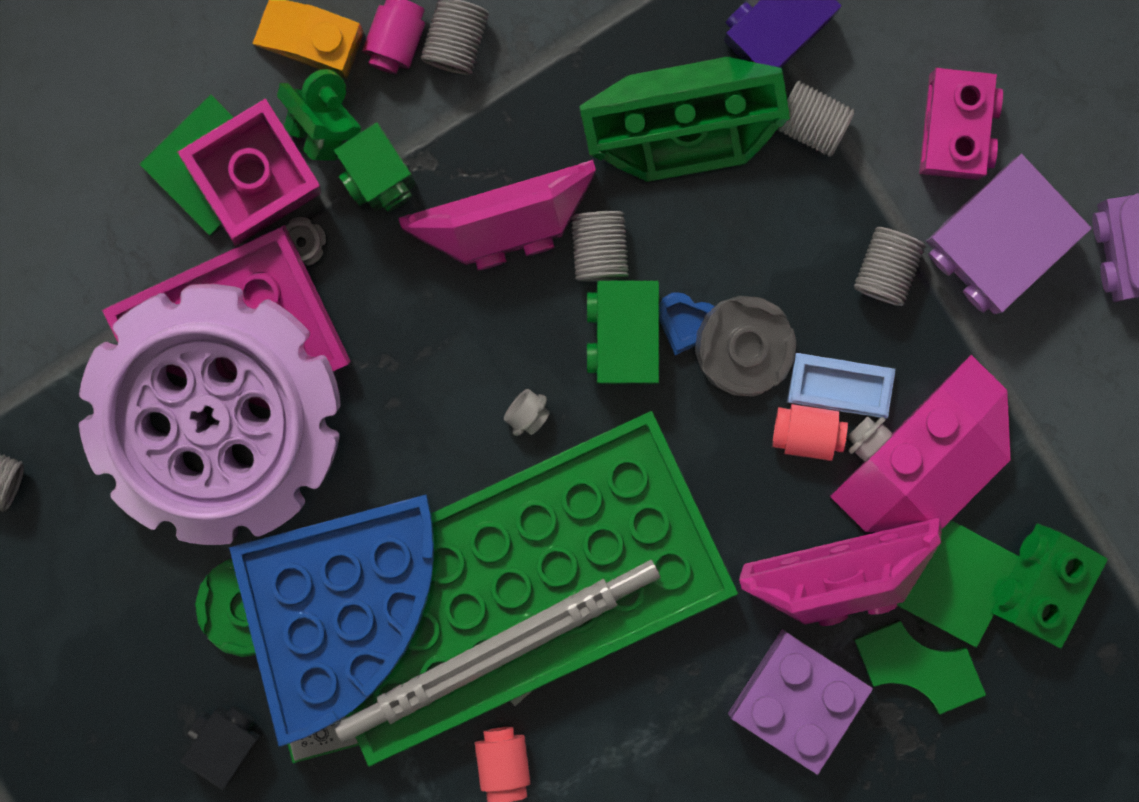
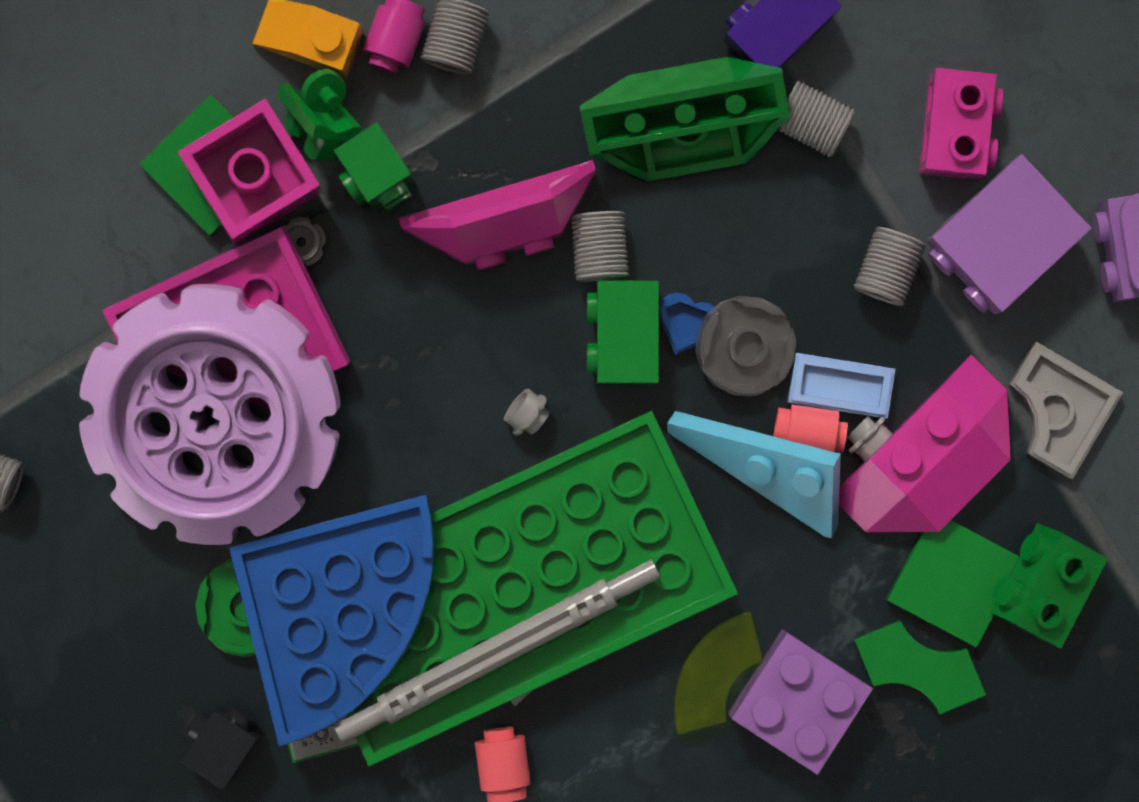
dark pink wedge [739,518,942,626] -> none
none -> medium azure wing [667,411,841,538]
none -> clear neon green tile [674,611,763,734]
none -> light grey tile [1009,342,1123,479]

